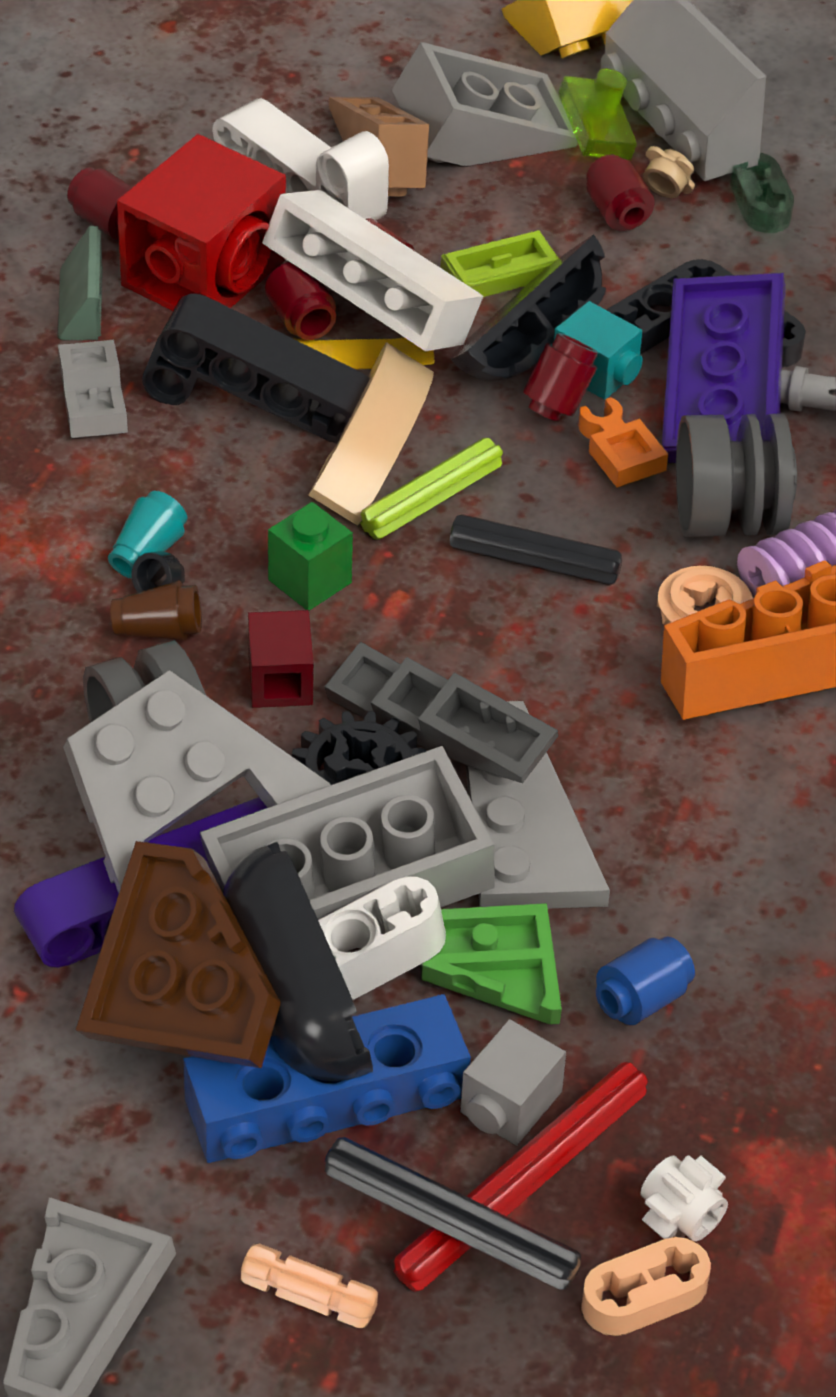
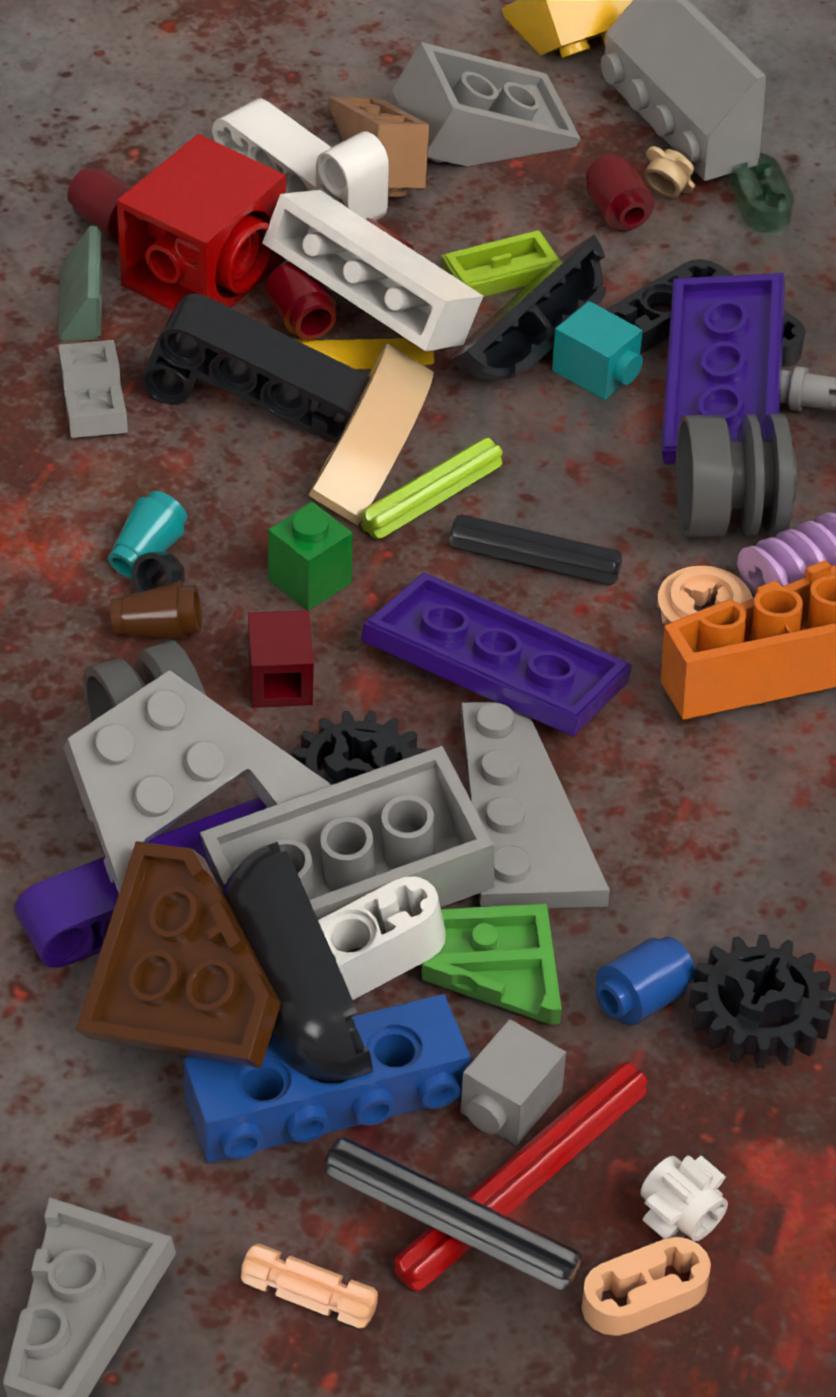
dark grey slope [324,642,559,784] -> none
dark red brick [523,333,599,422] -> none
clear neon green tile [558,69,637,160] -> none
orange plate [578,397,668,488] -> none
none -> dark purple tile [361,572,632,737]
none -> black gear [688,934,836,1069]

